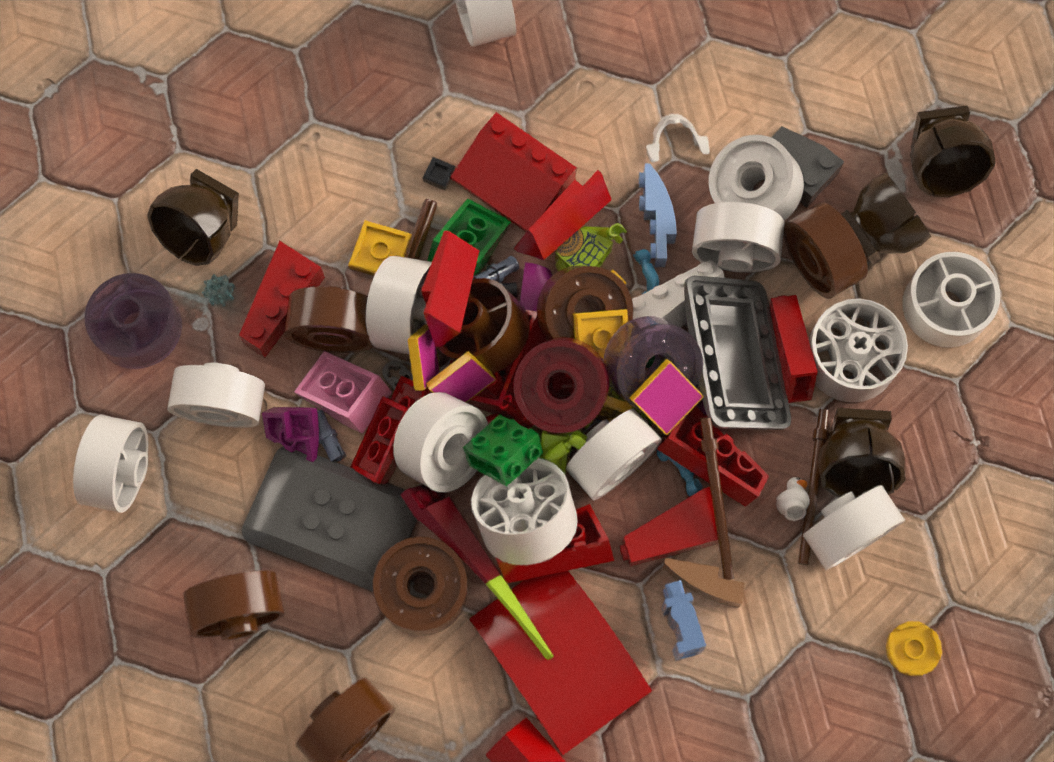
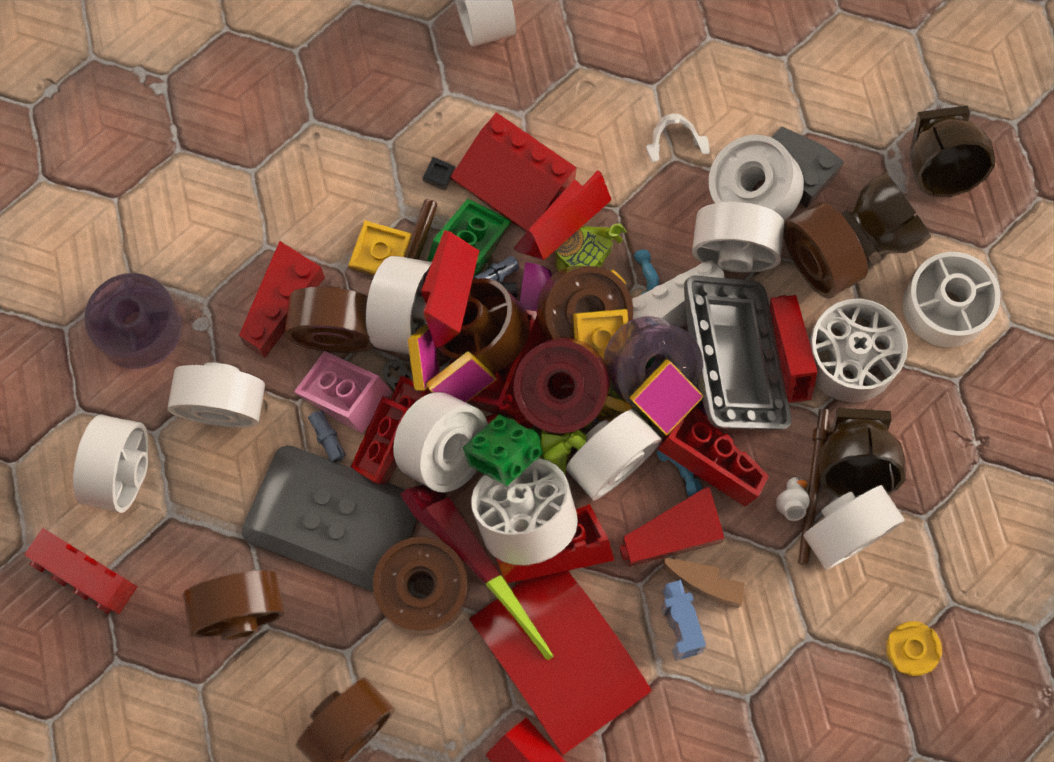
dark brown plate [147,169,239,266] -> none
clear light blue gear [202,274,235,307] -> none
magenta slope [262,407,319,462] -> none
light blue slope [639,163,677,267] -> none
reddish brown bar [700,417,734,580] -> none
none -> red wedge [24,528,138,614]

